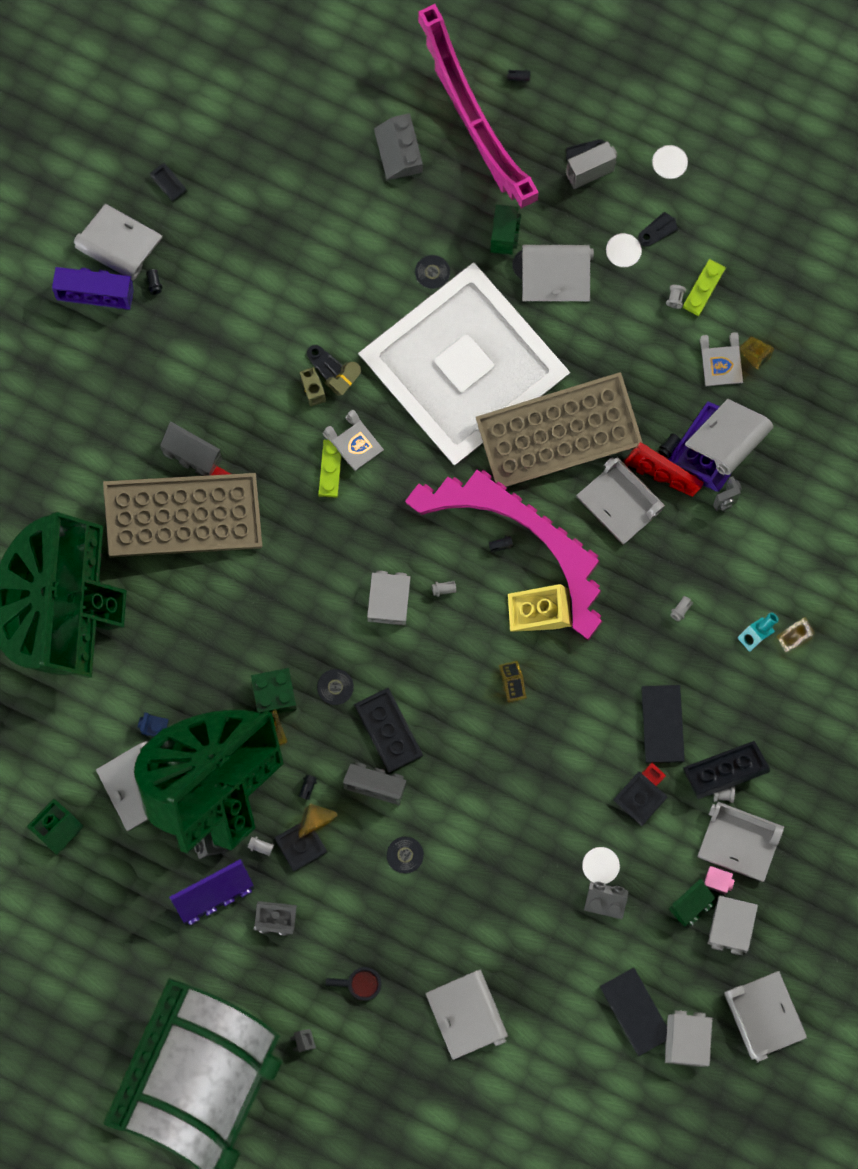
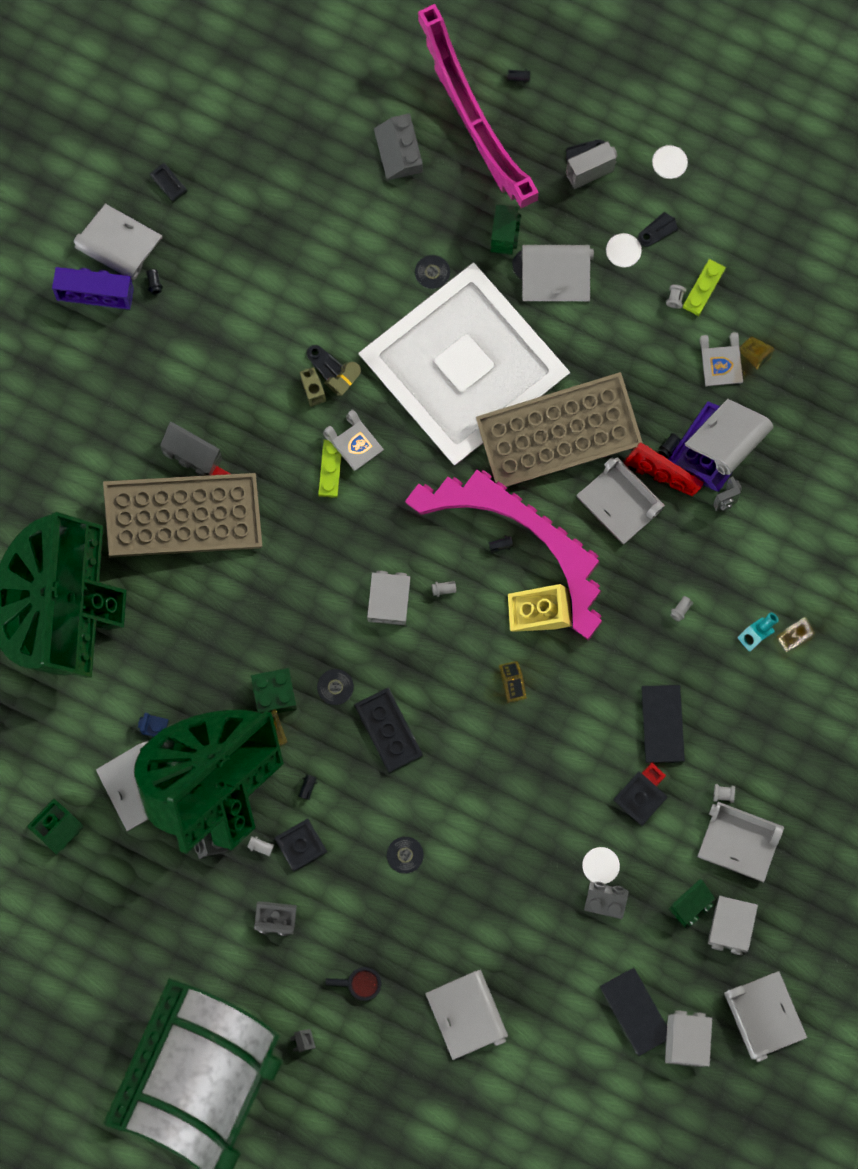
dark purple slope [170,859,255,925] -> none
clear yellow slope [298,803,338,838] -> none
dark grey slope [343,762,407,805] -> none
black tile [683,741,770,799] -> none
bright pink brick [704,866,735,895] -> none

